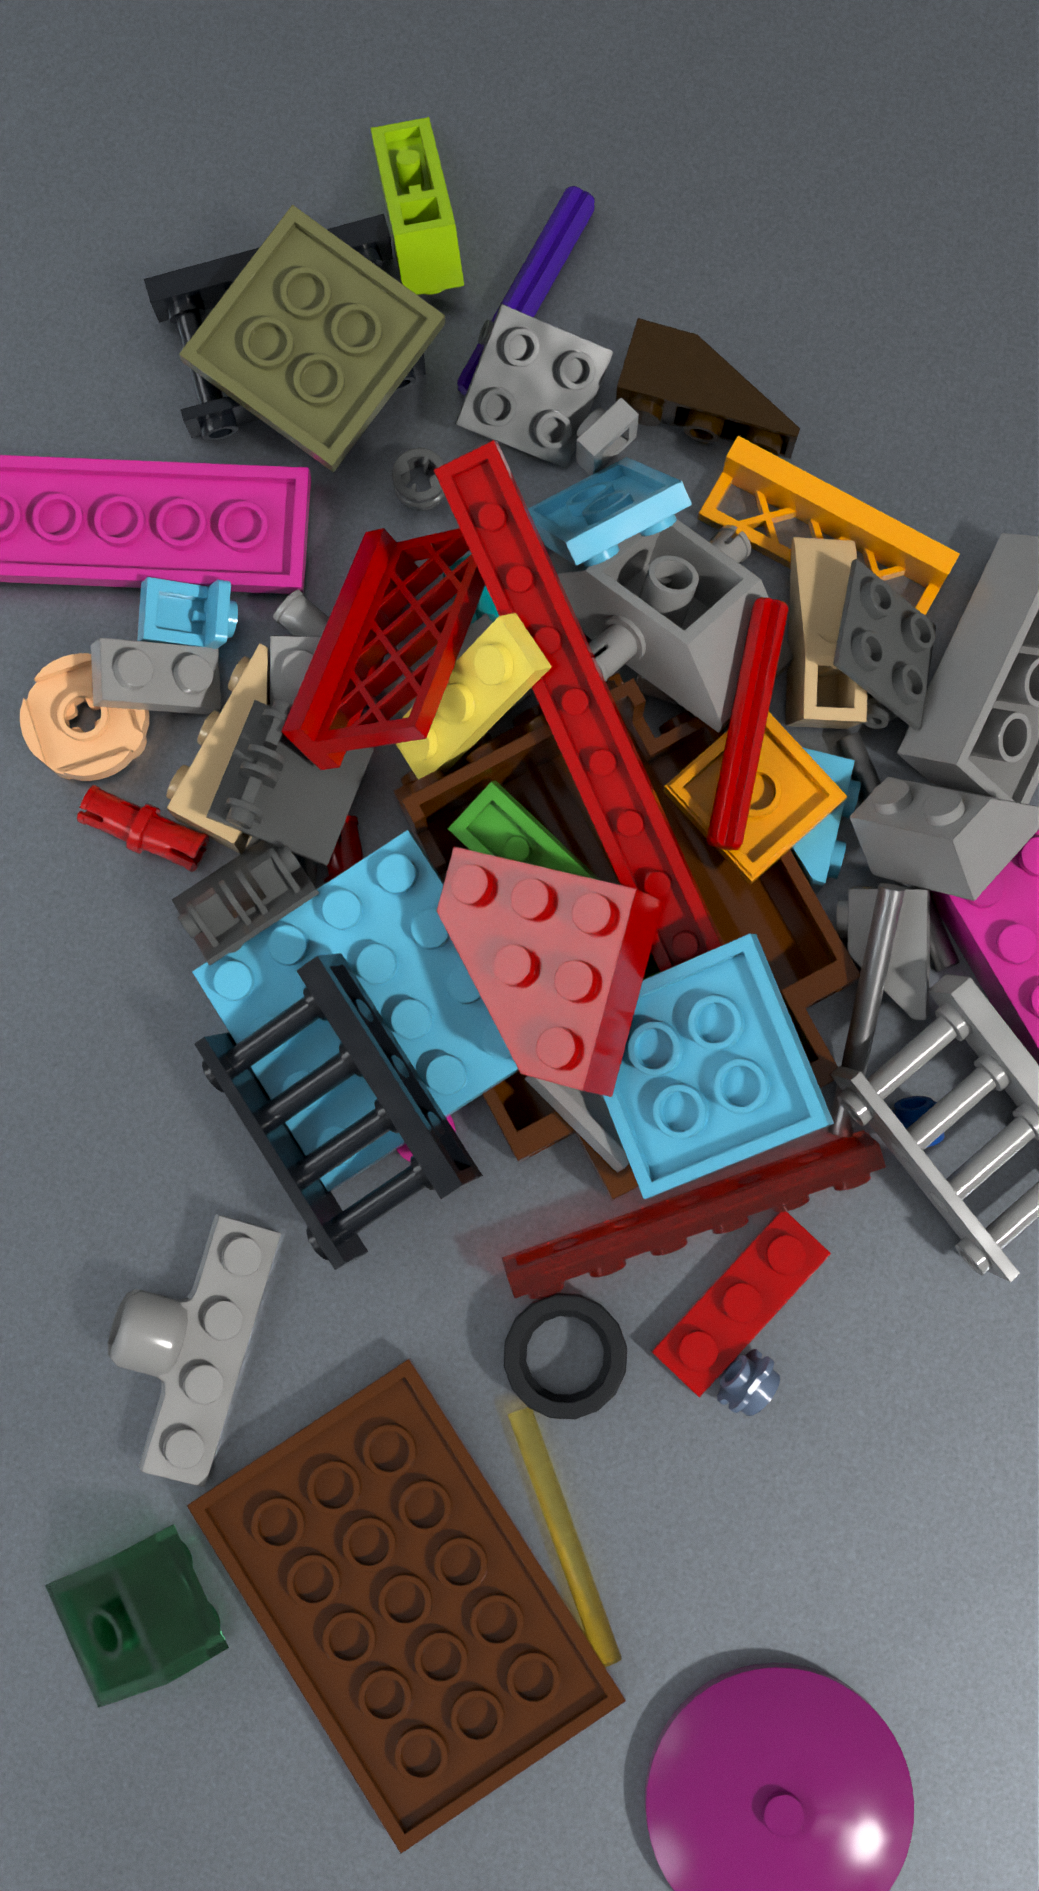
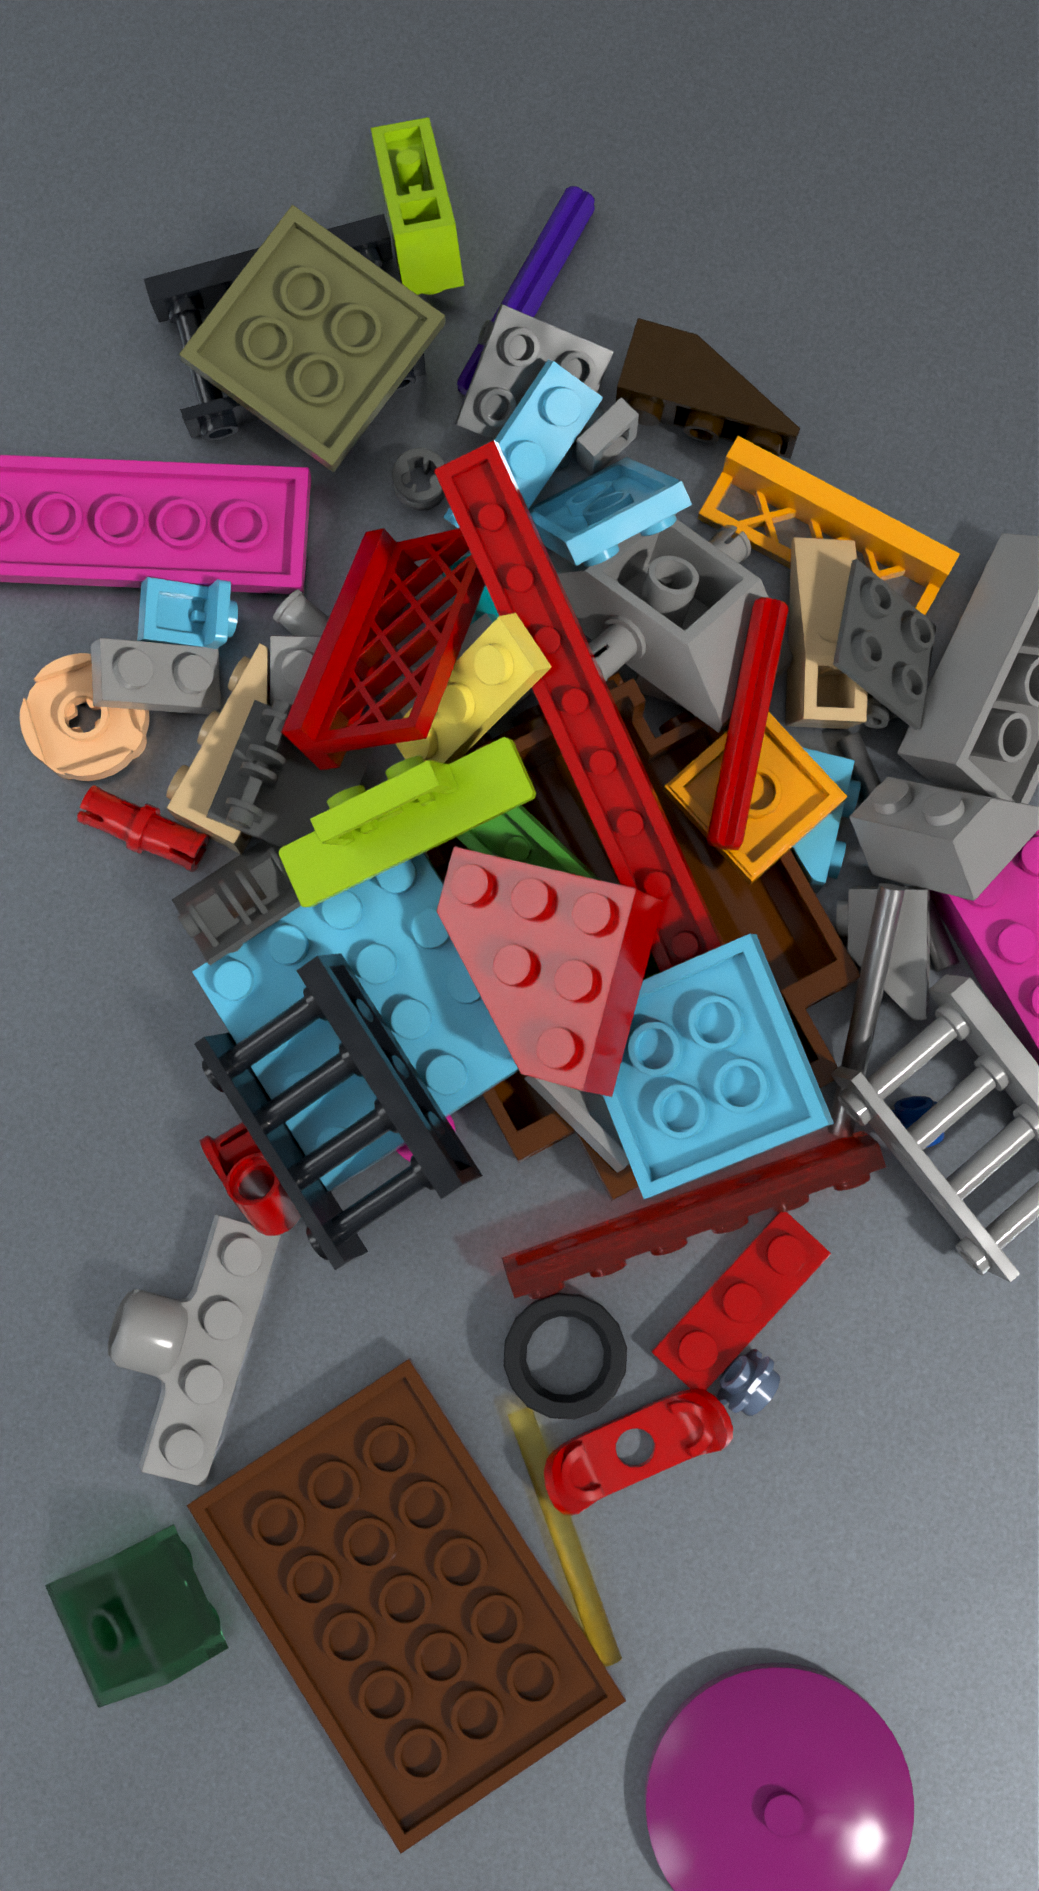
none -> red piece [199,1122,301,1236]
none -> lime bracket [279,737,536,907]
none -> medium azure plate [443,359,603,528]
none -> red piece [544,1389,733,1516]

